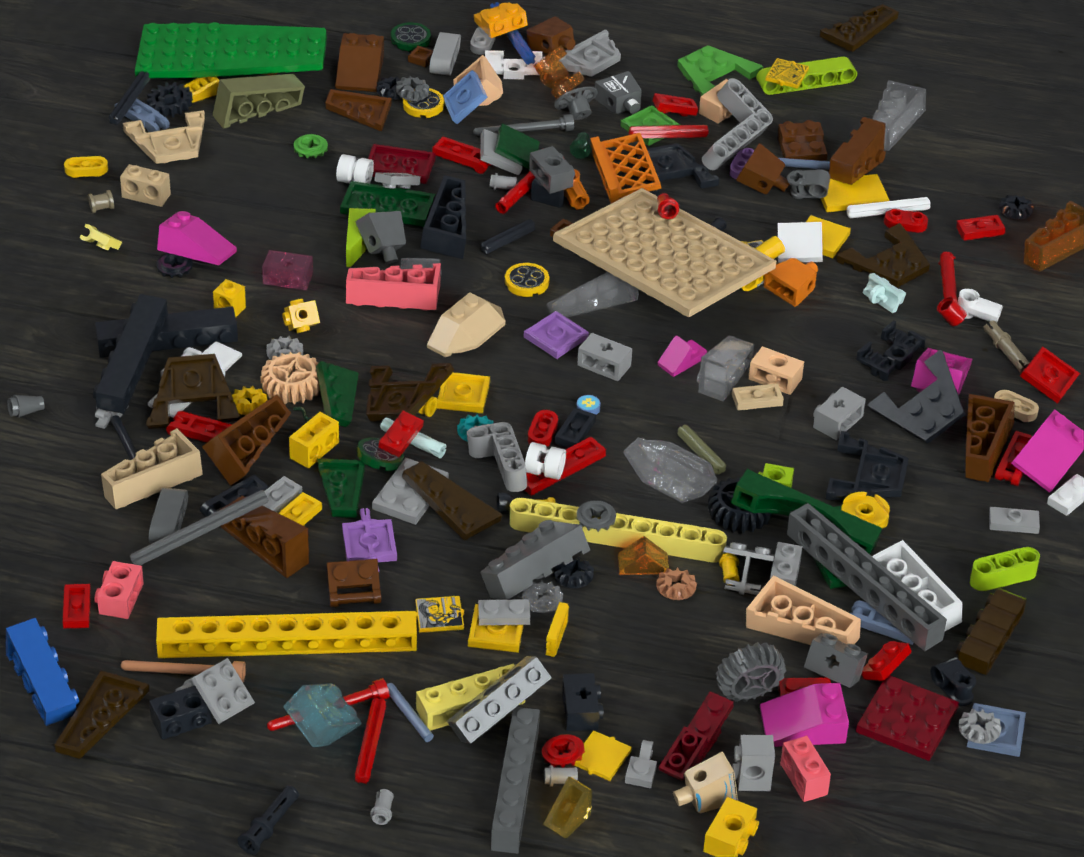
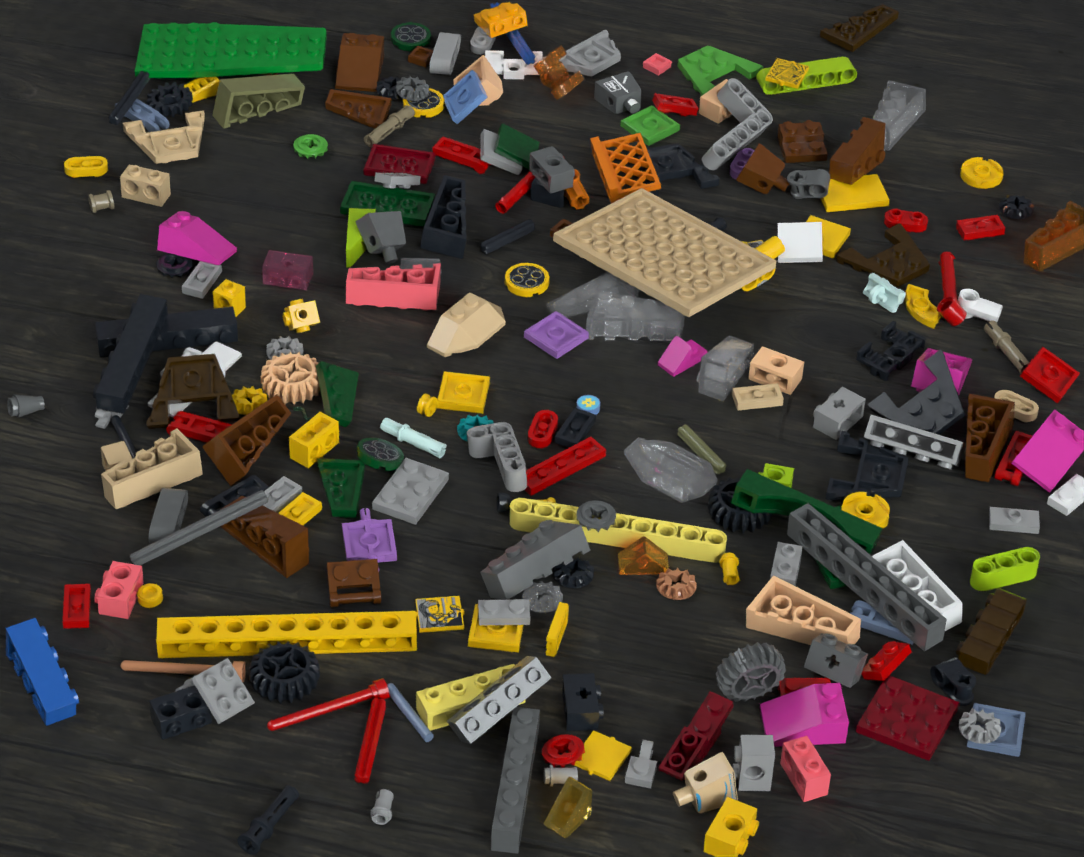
dark brown wing [55,671,150,759] -> none
light yellow plate [80,224,122,250] -> none
clear light blue slope [283,683,362,747] -> none
white wheel [336,154,374,184] -> none
dark brown wing [366,363,454,421] -> none
red plate [379,411,424,457] -> none
dark brown wing [402,461,502,541] -> none
dark grey piece [473,114,574,136] -> none
light grey pin [490,173,517,190] -> none
white wheel [525,442,566,480] -> none
reddish brown torso [526,16,575,55] -> none
dark grey wheel [554,87,598,120] -> none
clear green cone [570,132,591,159] -> none
light grey brick [578,333,632,381] -> none
axle [629,125,709,138] -> none
red cone [657,193,679,219] -> none
light grey plate [724,542,775,595] -> none
orange torso [764,258,818,307] -> none
sand blue bar [779,158,830,170] -> none
white axle [847,197,930,218] -> none
none -> tan brick [101,441,132,471]
none -> yellow tile [137,583,163,608]
none -> light grey plate [182,261,222,299]
none -> black gear [249,640,320,704]
none -> dark tan pin [364,105,415,148]
none -> clear wedge [586,290,685,341]
none -> coral tile [643,53,672,76]
none -> light grey brick [864,415,965,469]
none -> yellow tile [905,284,942,329]
none -> yellow tile [960,157,1003,189]

